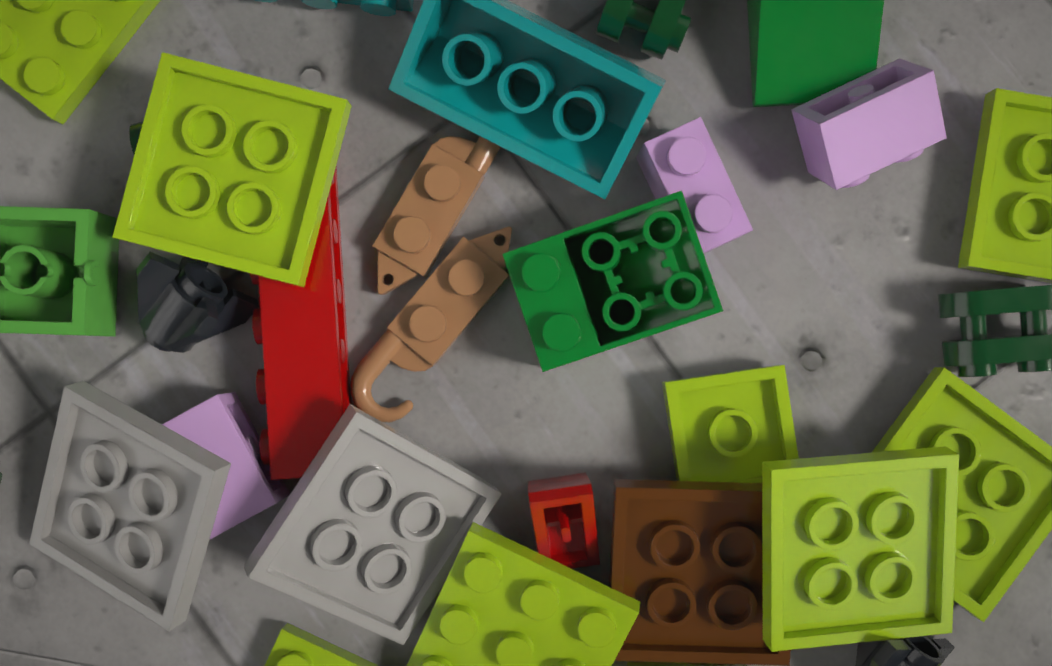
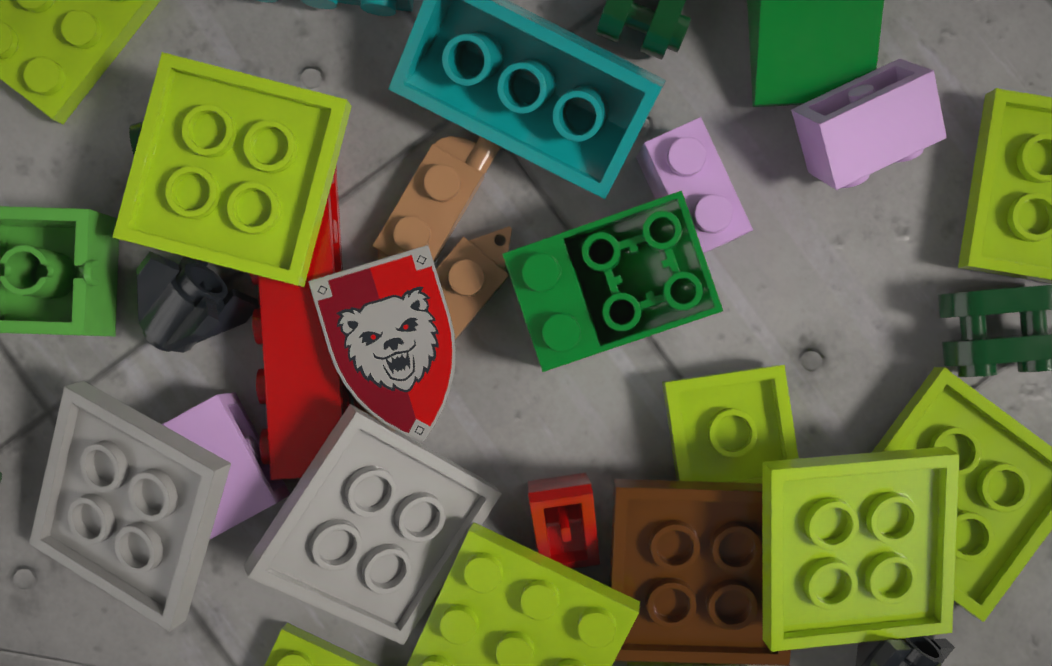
none -> shield [308,245,456,442]

